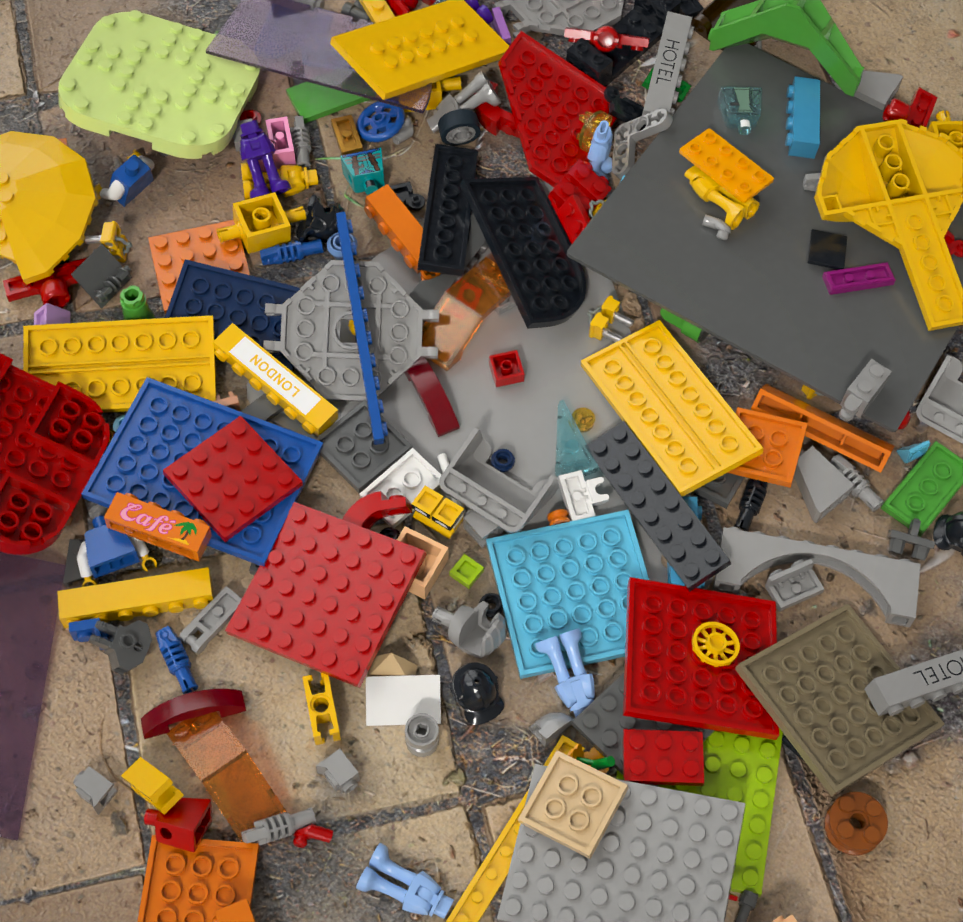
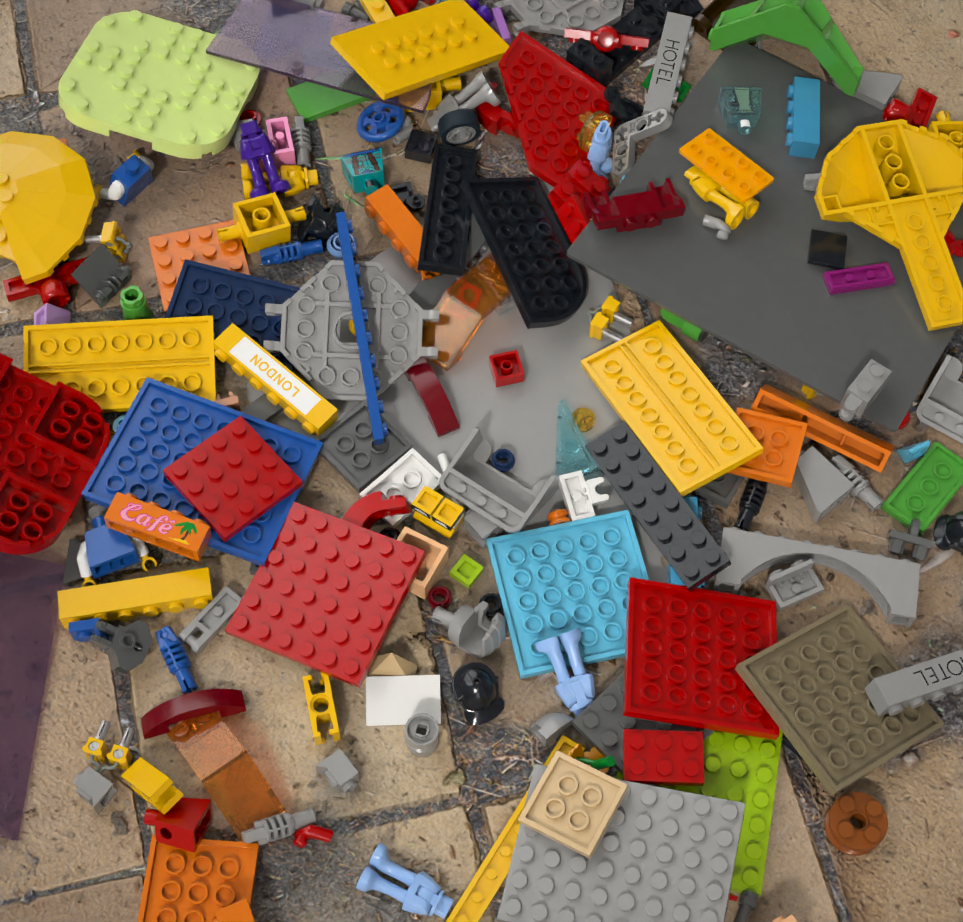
pearl gold plate [331,114,363,155] -> none
yellow wheel [692,622,740,667] -> none
none -> piece [82,720,135,773]
none -> black piece [404,129,438,164]
none -> dark red plate [427,586,452,609]
none -> dark red bracket [582,178,686,233]

